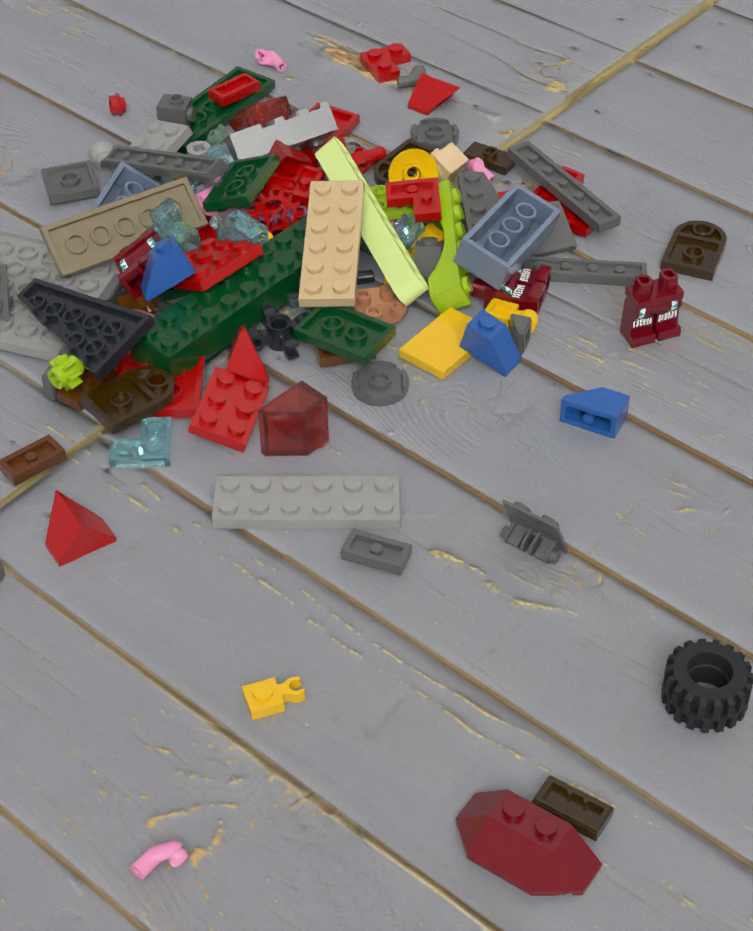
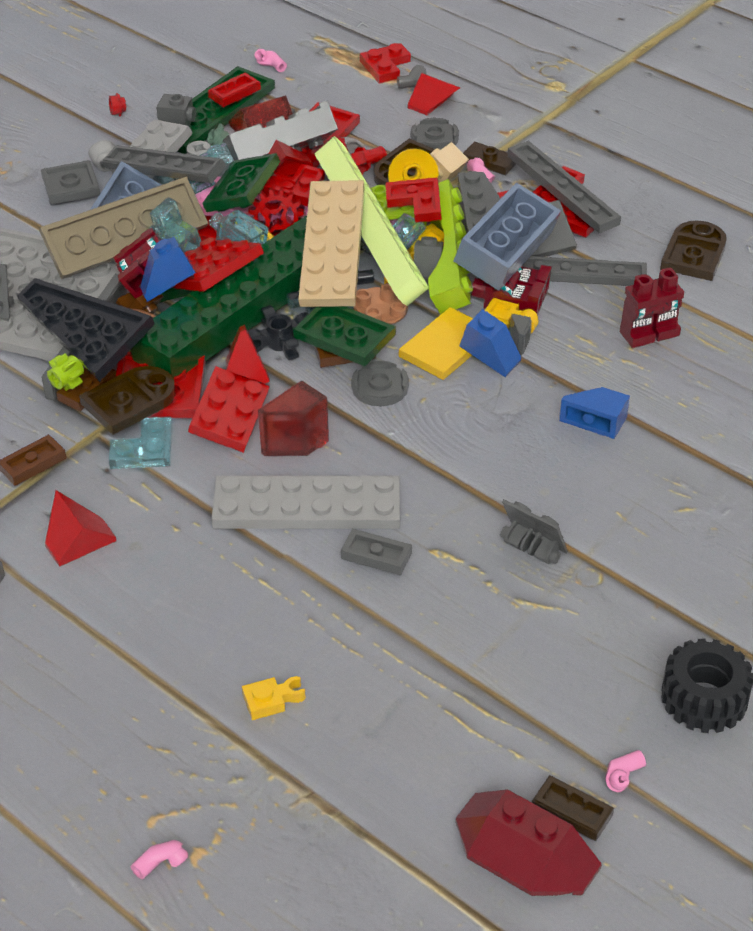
none -> bright pink arm [605,750,646,792]

